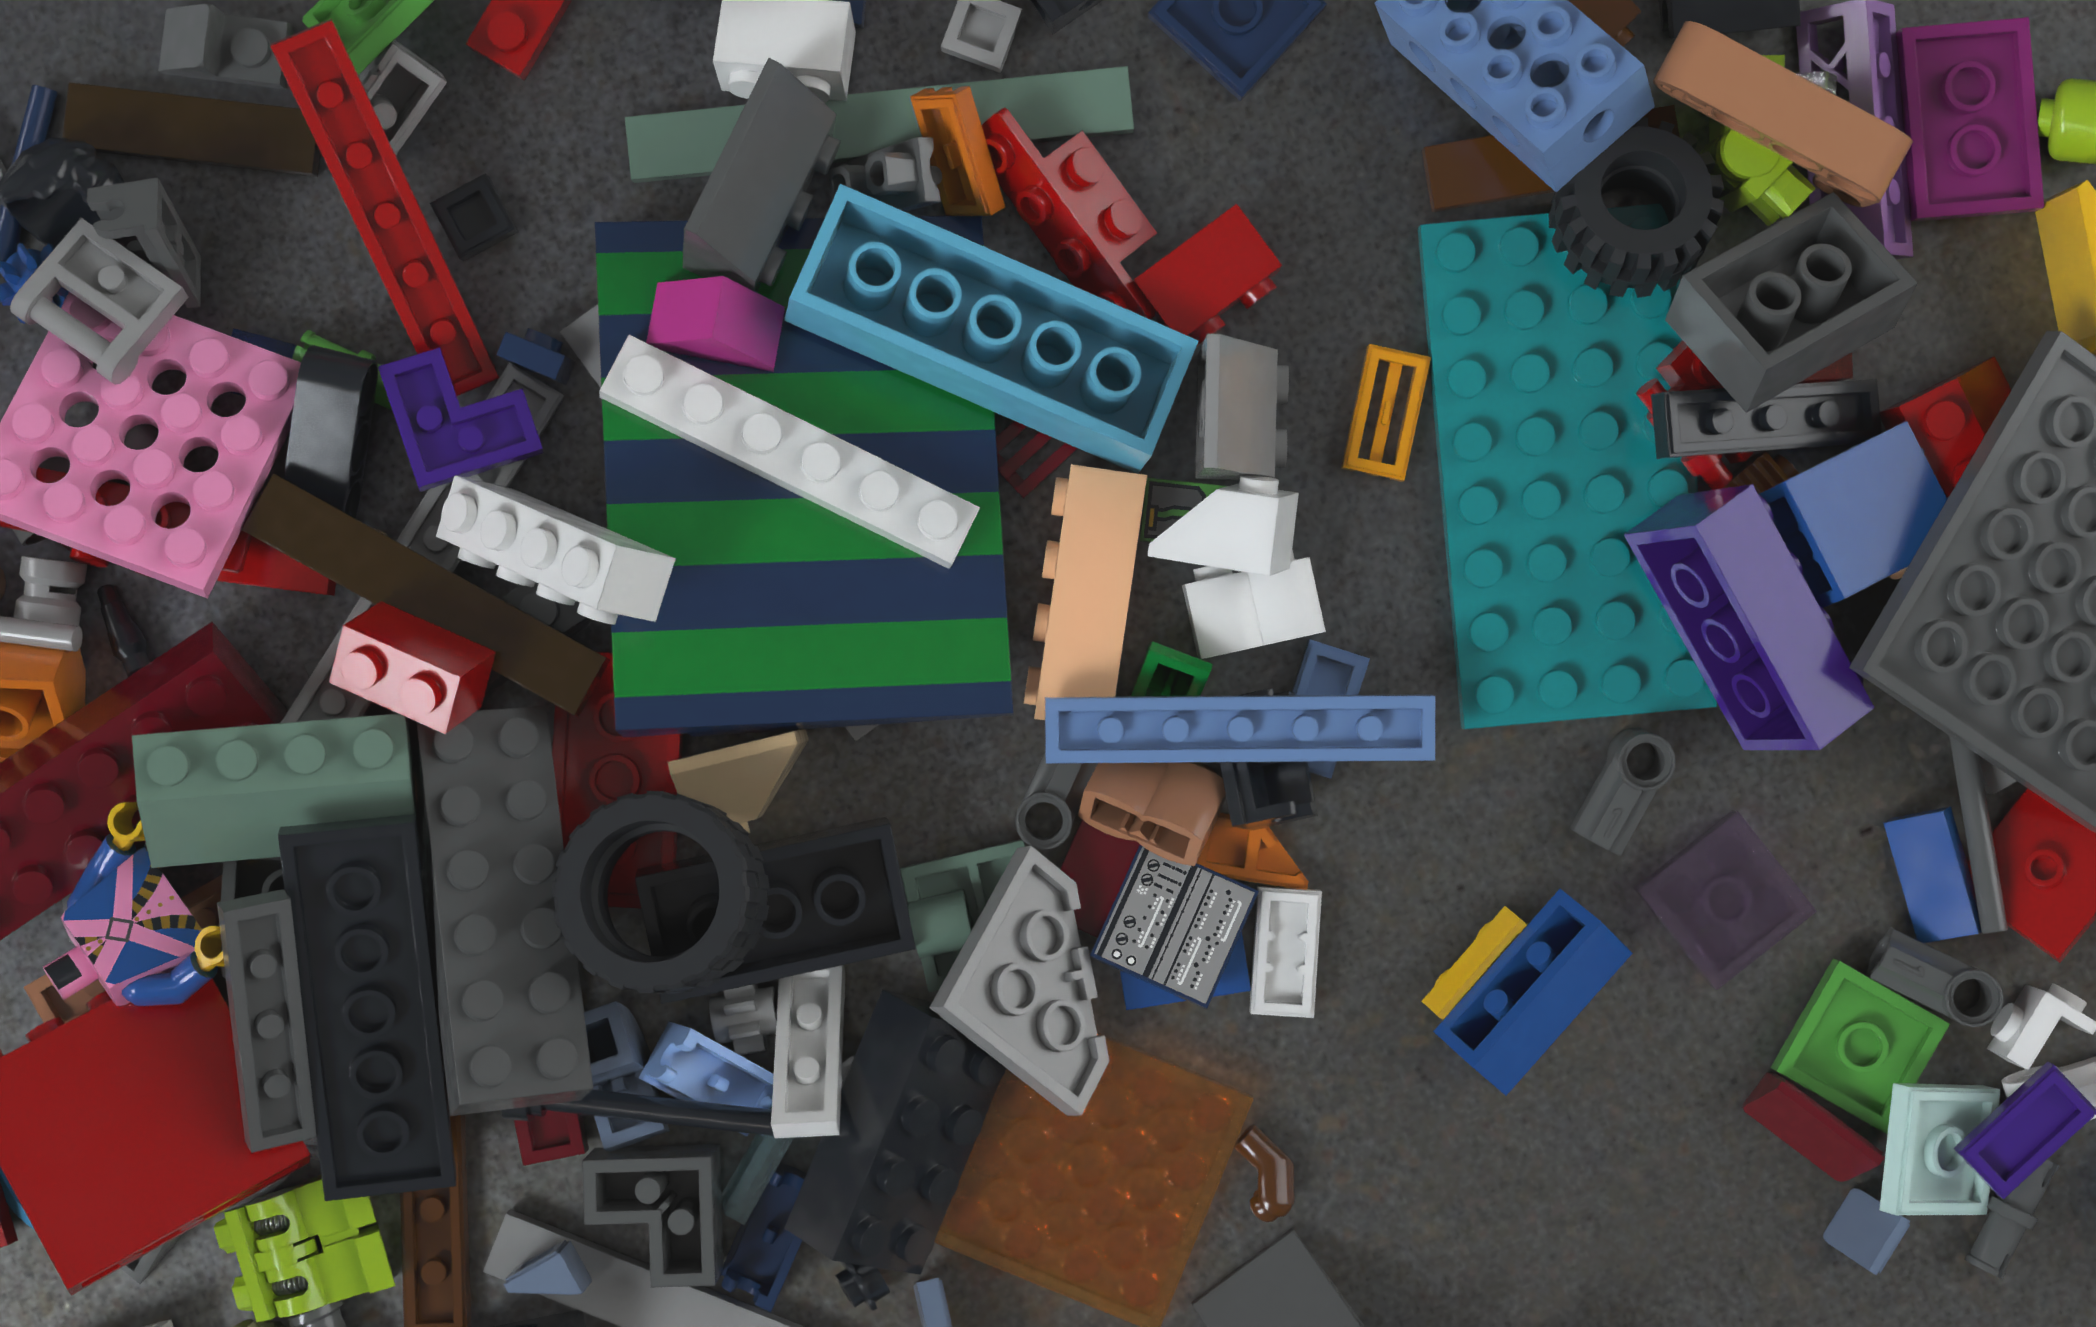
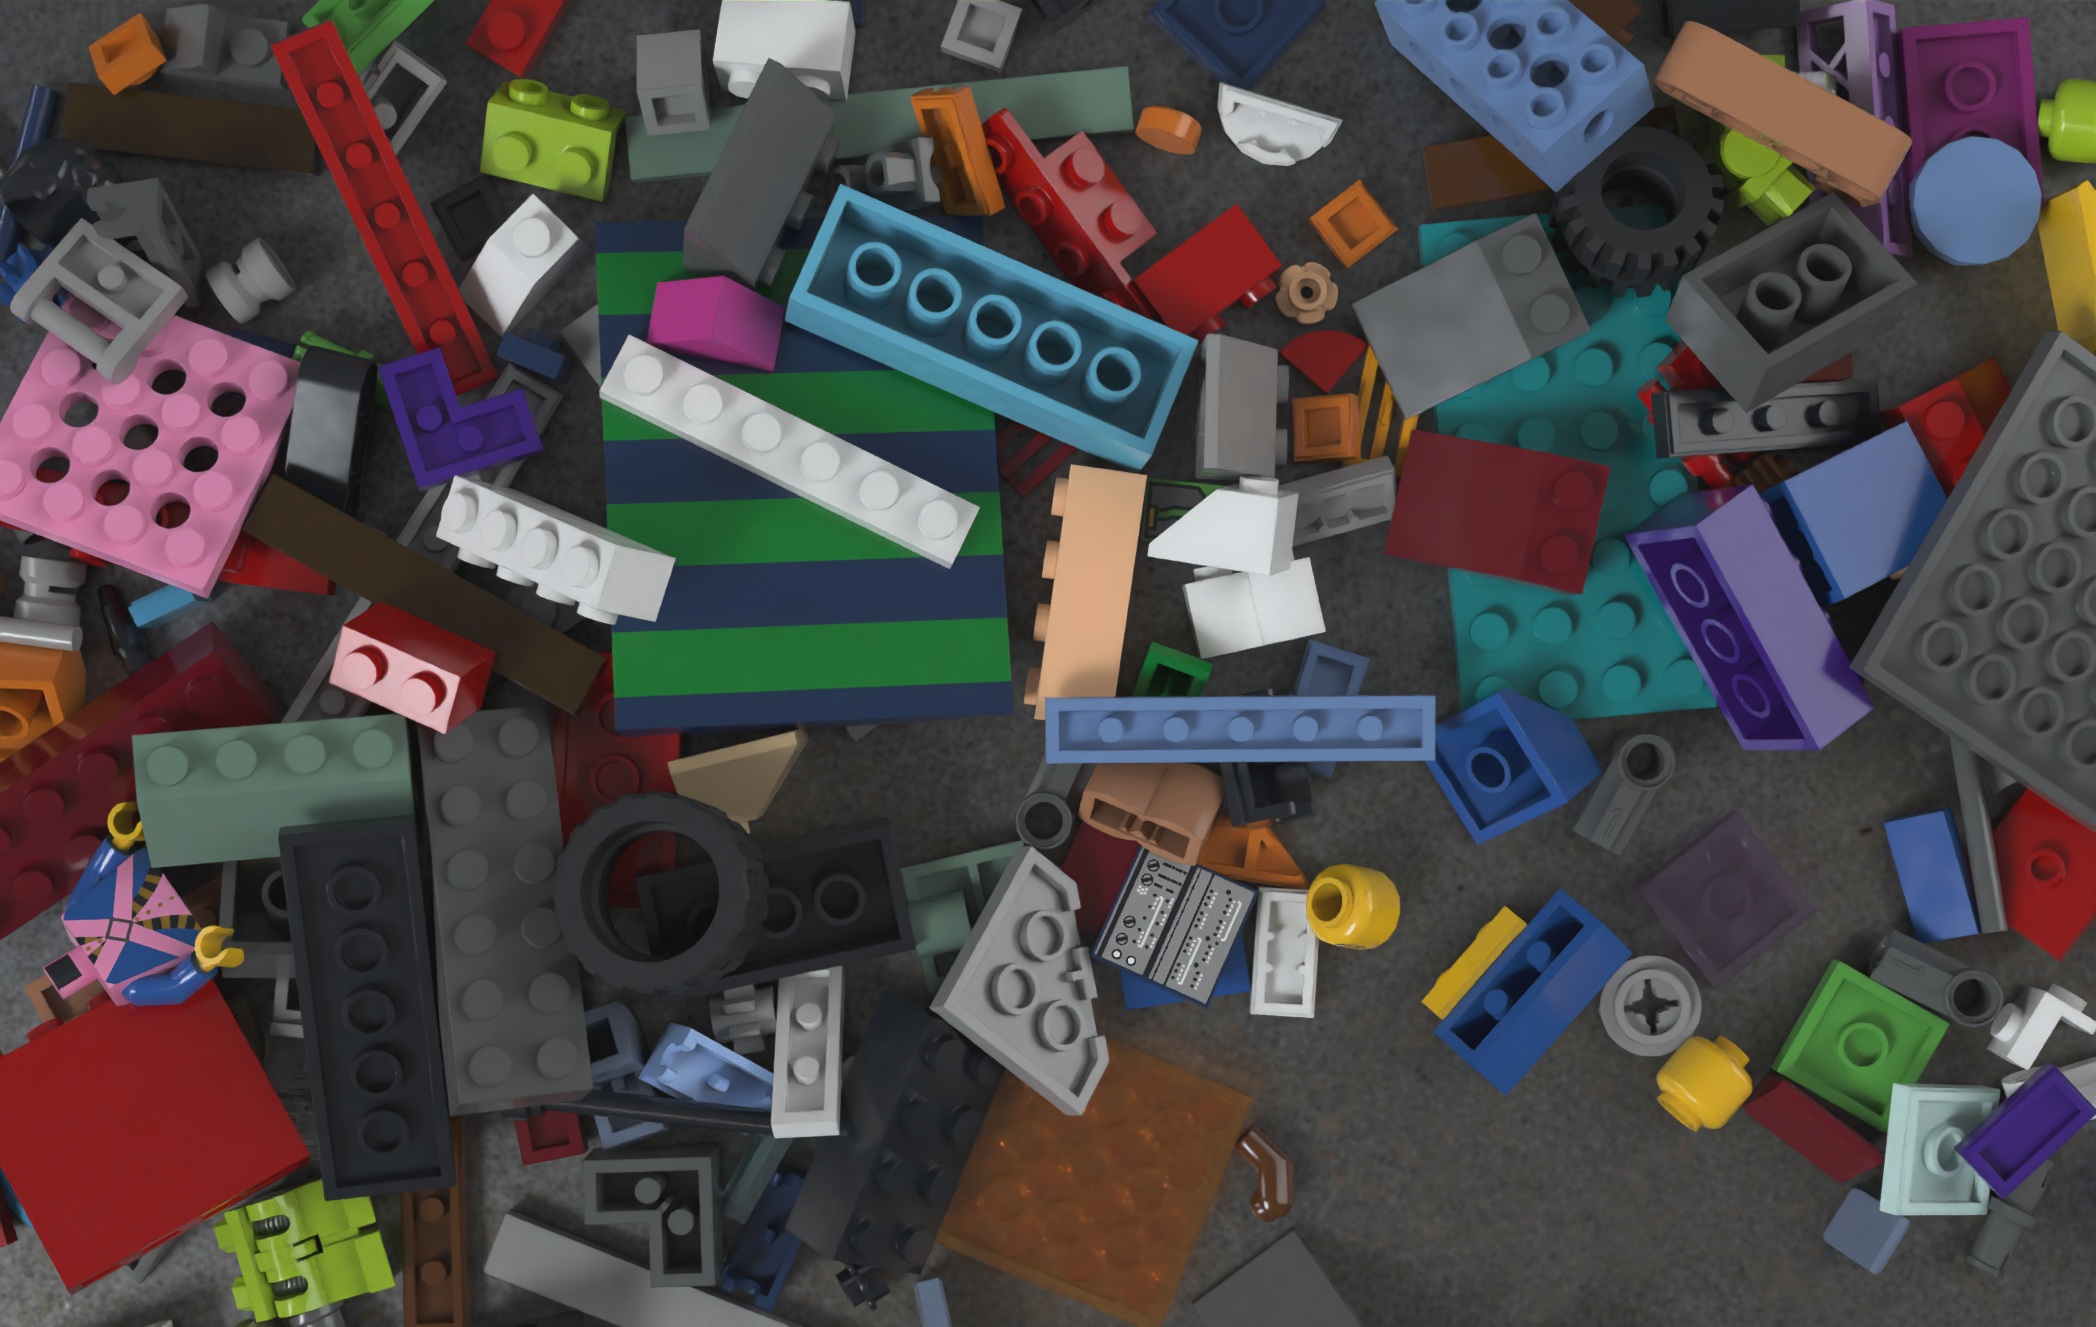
dark grey plate [217,889,317,1153] -> none
sand blue slope [503,1240,592,1295] -> none
none -> orange plate [88,12,167,95]
none -> dark azure tile [128,585,213,628]
none -> light grey wheel [205,237,296,325]
none -> white slope [459,194,591,338]
none -> lime bracket [480,79,626,202]
none -> light grey brick [636,29,711,136]
none -> orange tile [1135,105,1202,155]
none -> white tile [1217,82,1343,166]
none -> light nougat plate [1276,262,1338,325]
none -> red tile [1278,330,1368,395]
none -> light grey plate [1278,455,1397,547]
none -> orange tile [1292,393,1361,464]
none -> yellow head [1306,863,1400,950]
none -> orange tile [1308,179,1398,270]
none -> dark grey slope [1351,213,1591,420]
none -> dark red slope [1383,429,1611,596]
none -> blue slope [1425,688,1604,845]
none -> light grey gear [1598,954,1701,1057]
none -> yellow head [1656,1035,1753,1132]
none -> medium blue tile [1908,136,2042,266]

